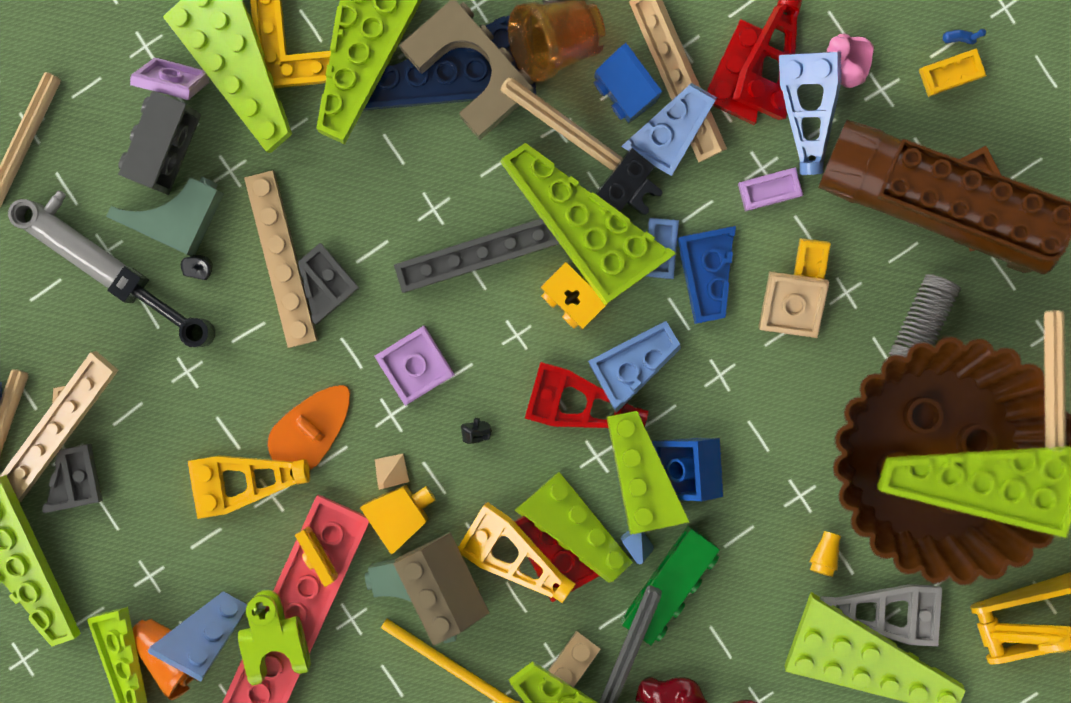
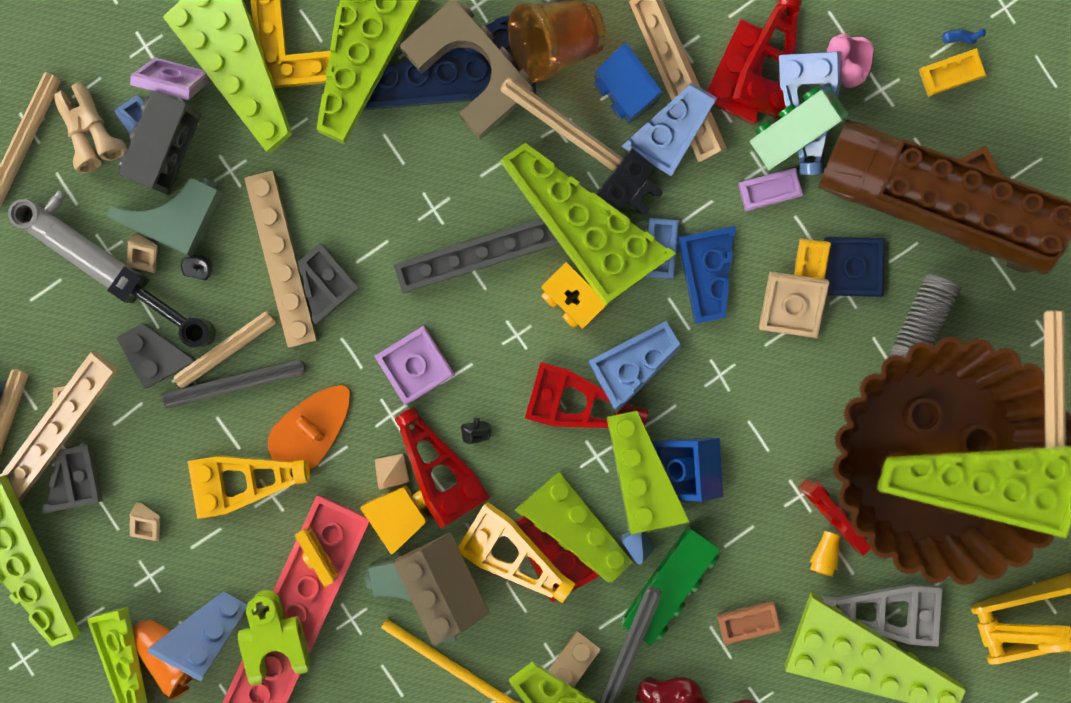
none -> tan piece [54,82,128,174]
none -> medium blue slope [115,95,144,134]
none -> dark grey wing [116,323,195,389]
none -> tan slope [127,233,158,273]
none -> tan slope [130,502,160,542]
none -> dark grey axle [162,359,305,408]
none -> tan axle [173,312,276,389]
none -> red plate [394,407,490,529]
none -> nougat plate [716,601,782,645]
none -> brick [749,86,850,170]
none -> red wing [798,480,871,556]
none -> dark blue tile [824,237,885,297]

